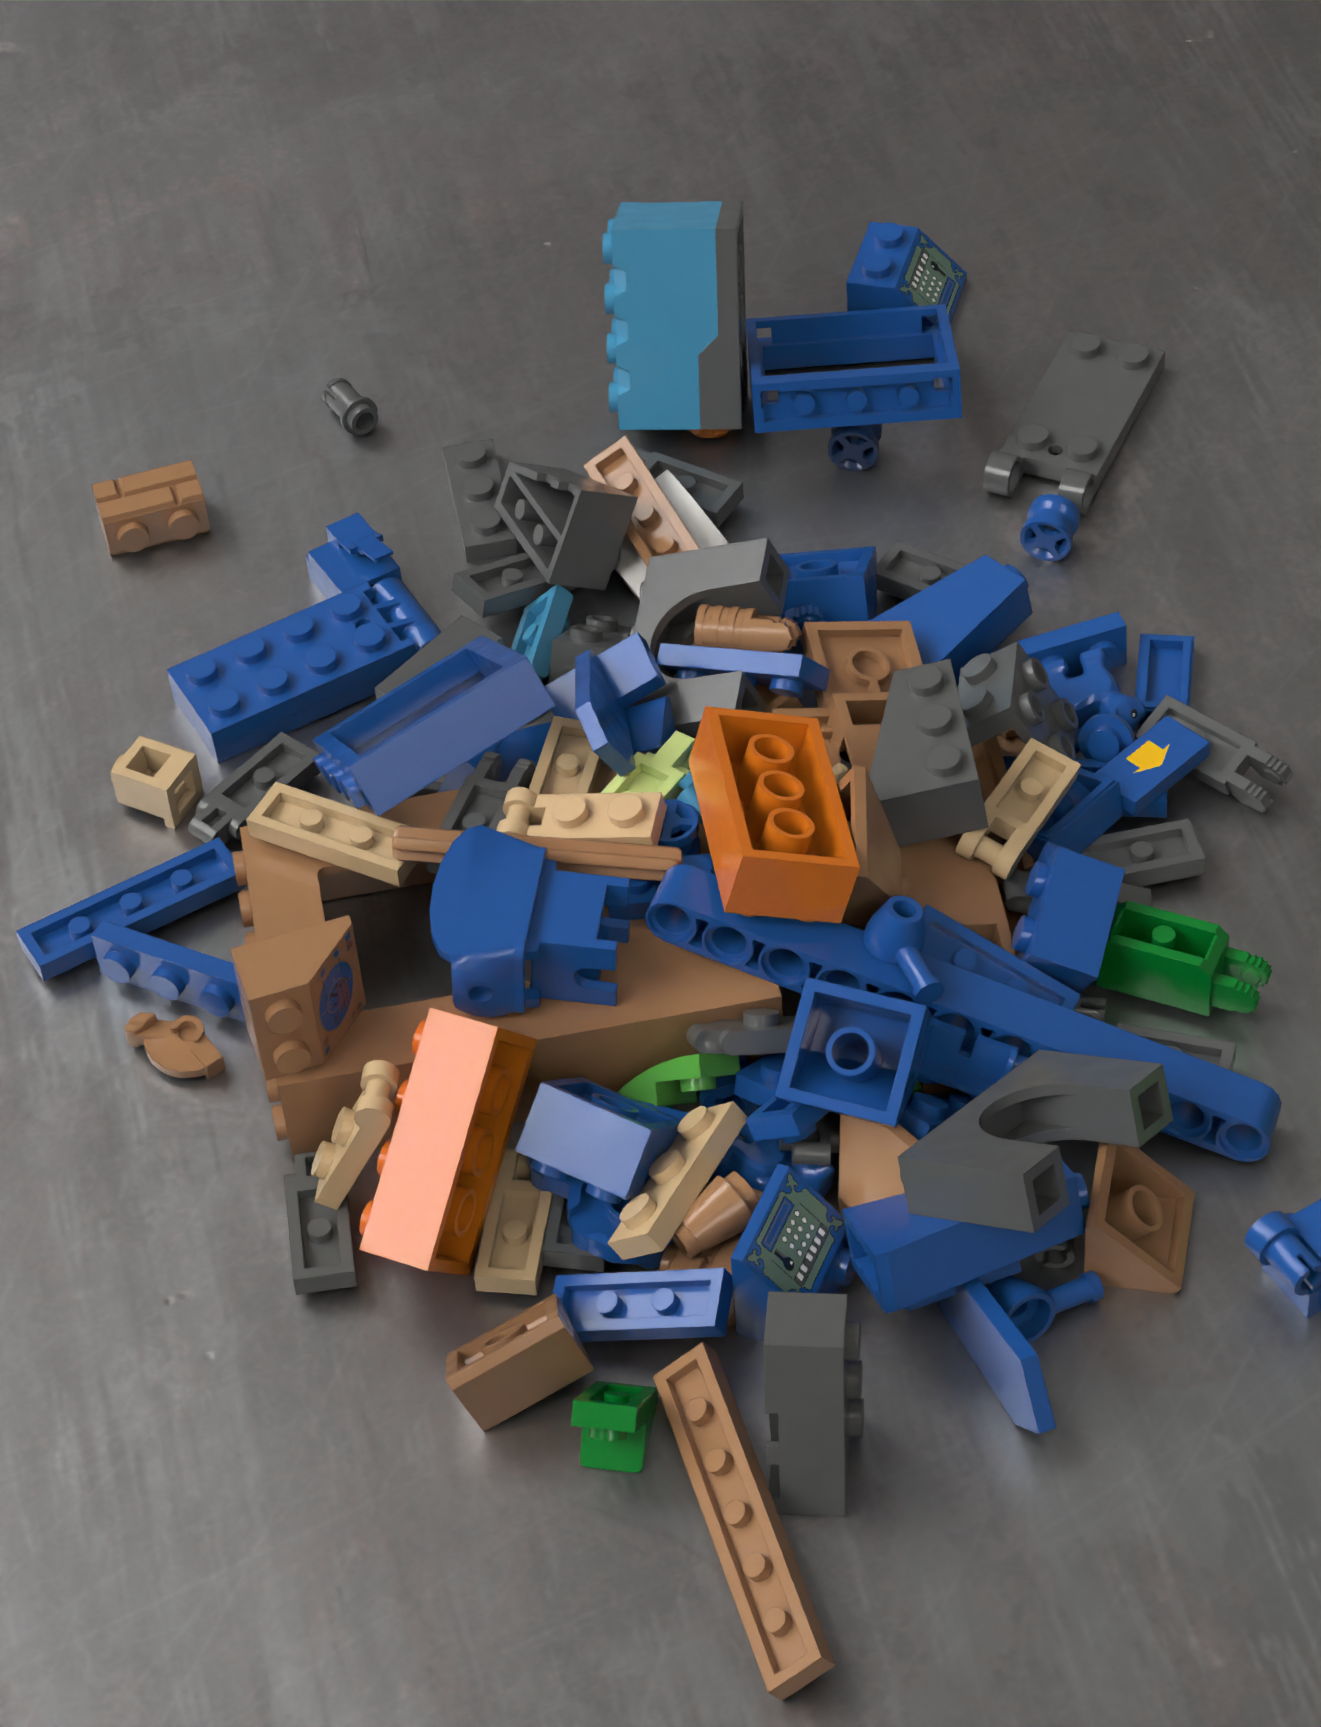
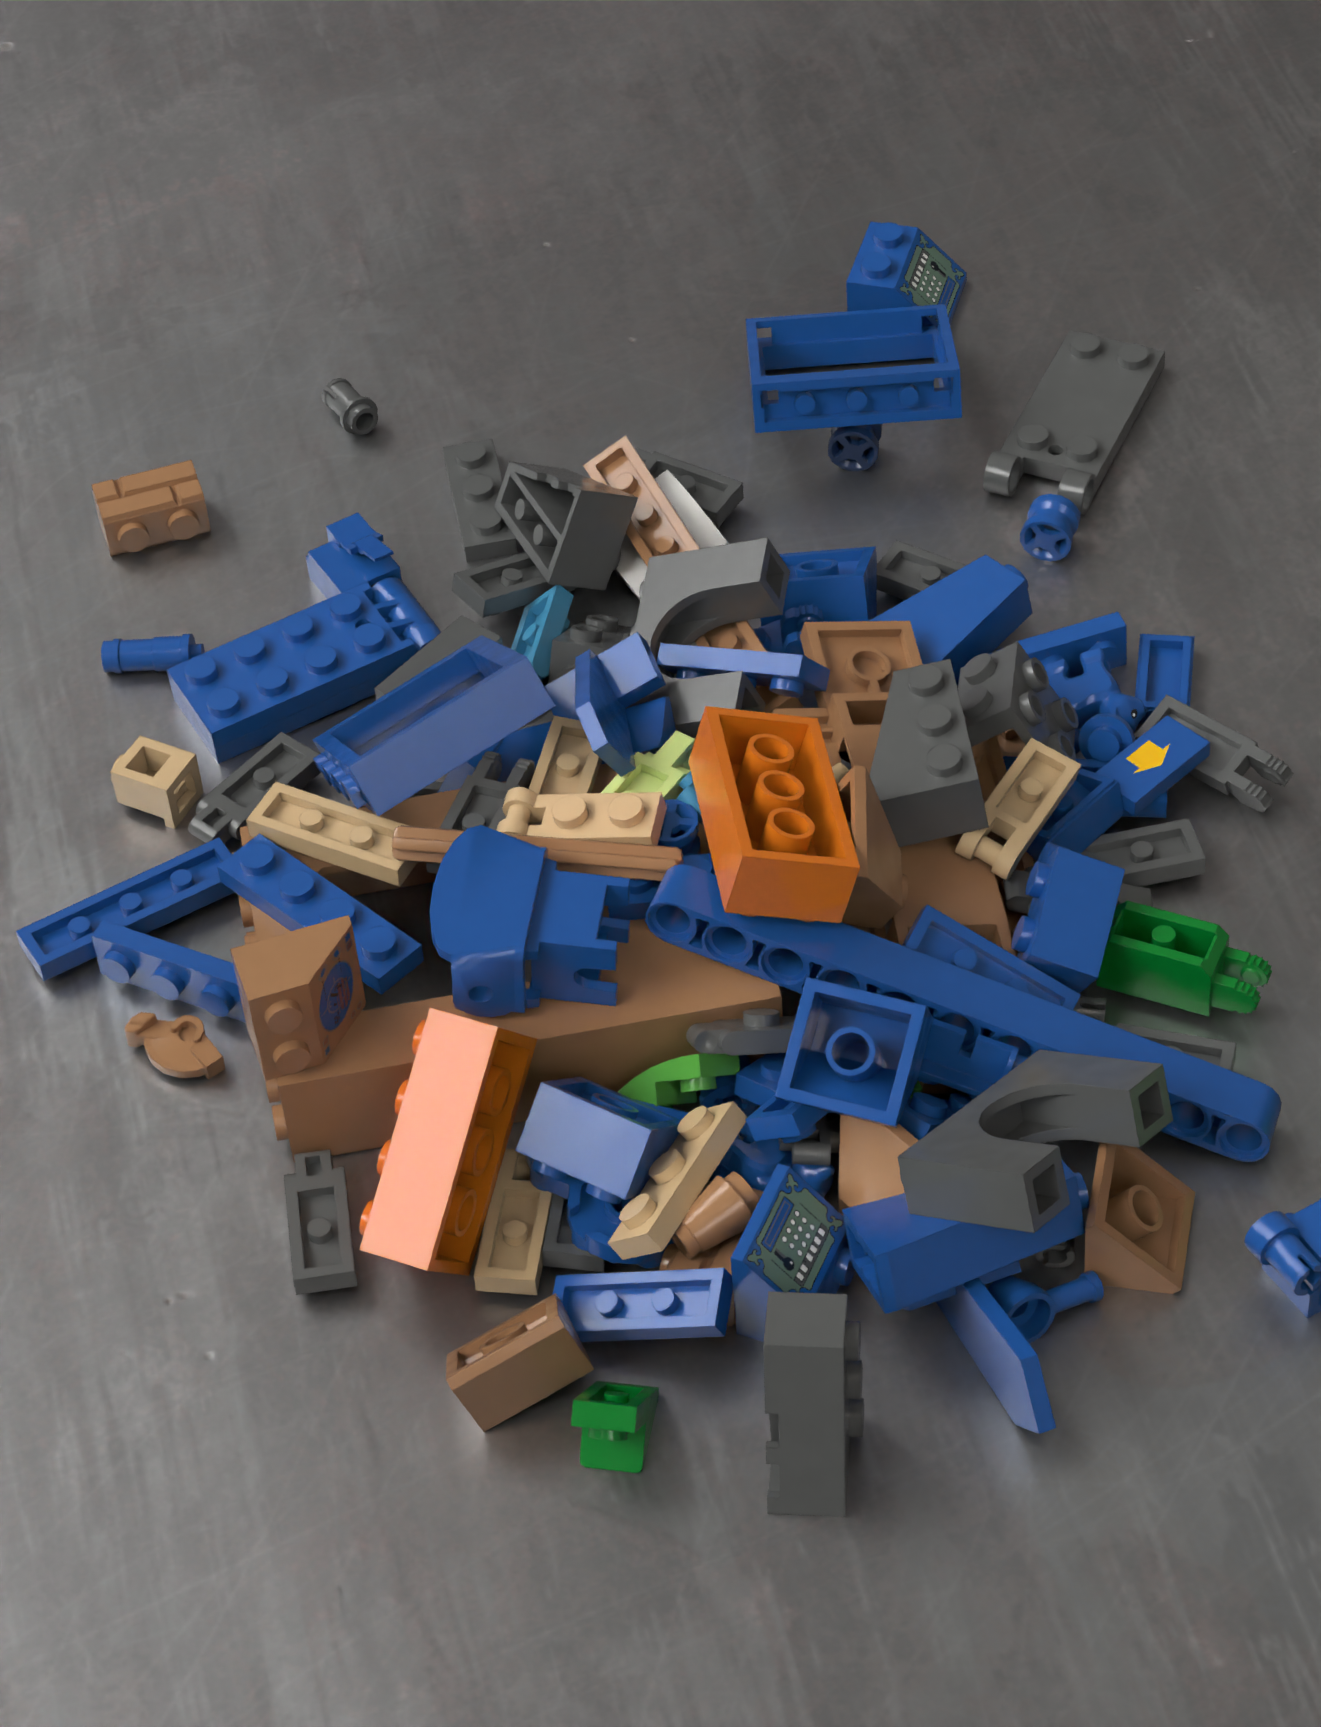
tan plate [311,1060,400,1210] -> none
dark azure piece [602,201,748,438] -> none
medium nougat plate [653,1342,836,1701] -> none
medium nougat hinge [694,604,803,653] -> none
blue bar [863,896,944,1004] -> none
none -> blue piece [101,633,205,674]
none -> blue plate [217,833,424,995]

